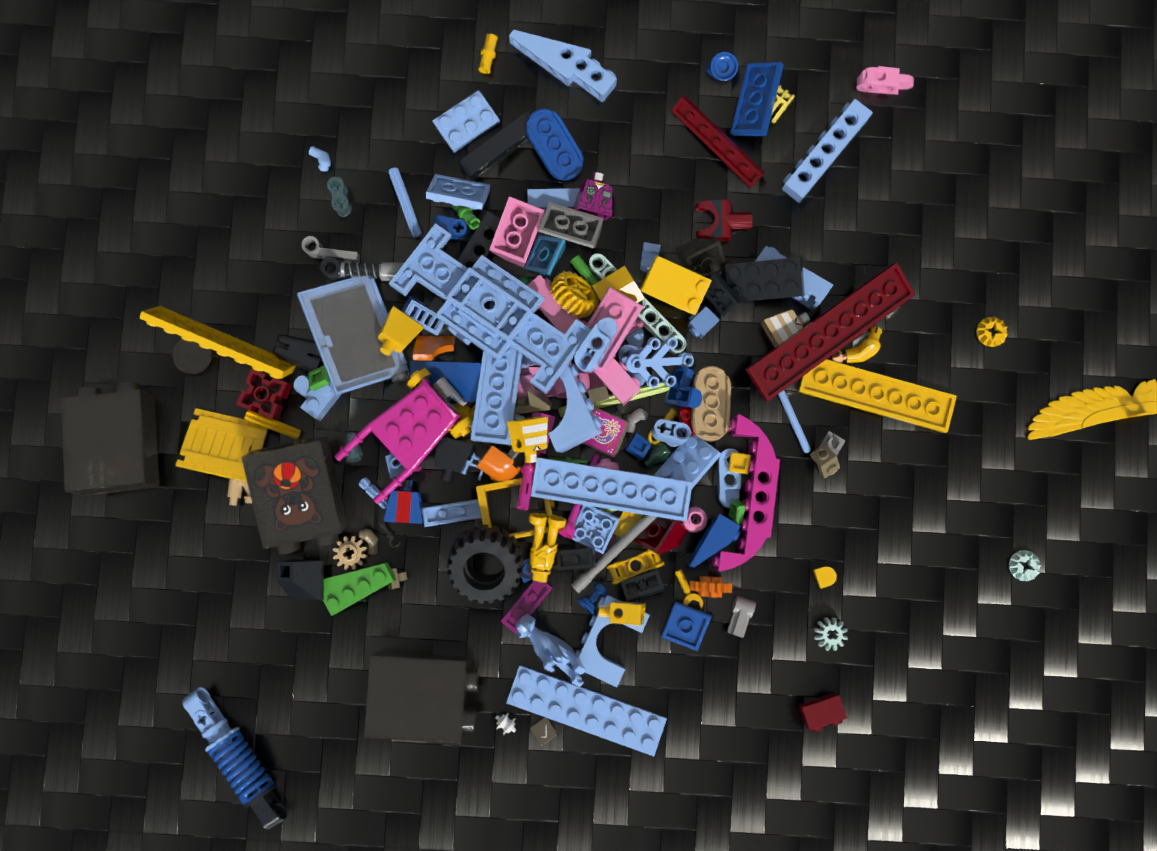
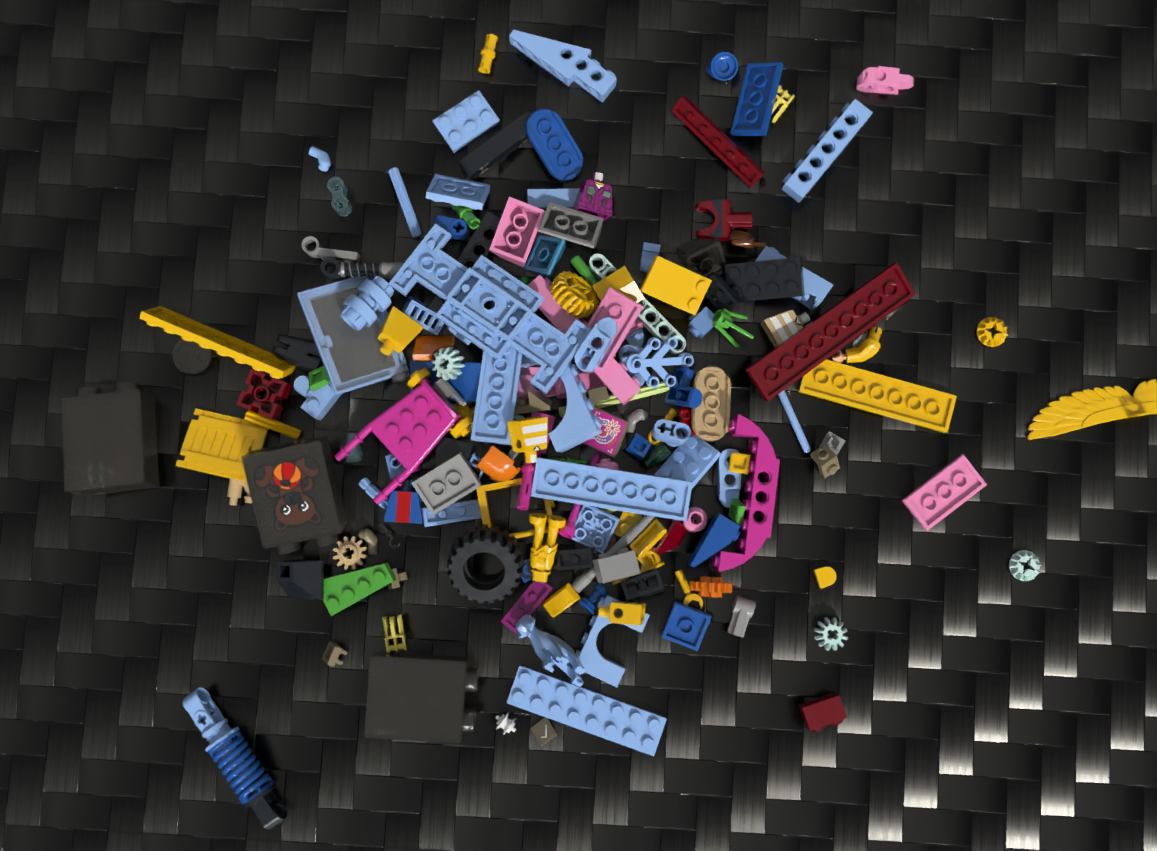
none -> dark tan tile [322,641,347,667]
none -> light blue piece [340,276,394,331]
none -> light yellow arm [382,614,407,654]
none -> light grey plate [411,452,482,515]
none -> light aqua gear [431,347,465,380]
none -> yellow tile [542,583,581,618]
none -> light grey brick [593,548,640,583]
none -> yellow tile [629,518,667,558]
none -> bright green plant [712,308,754,348]
none -> reddish brown piece [730,230,766,248]
none -> bright pink tile [902,454,987,531]

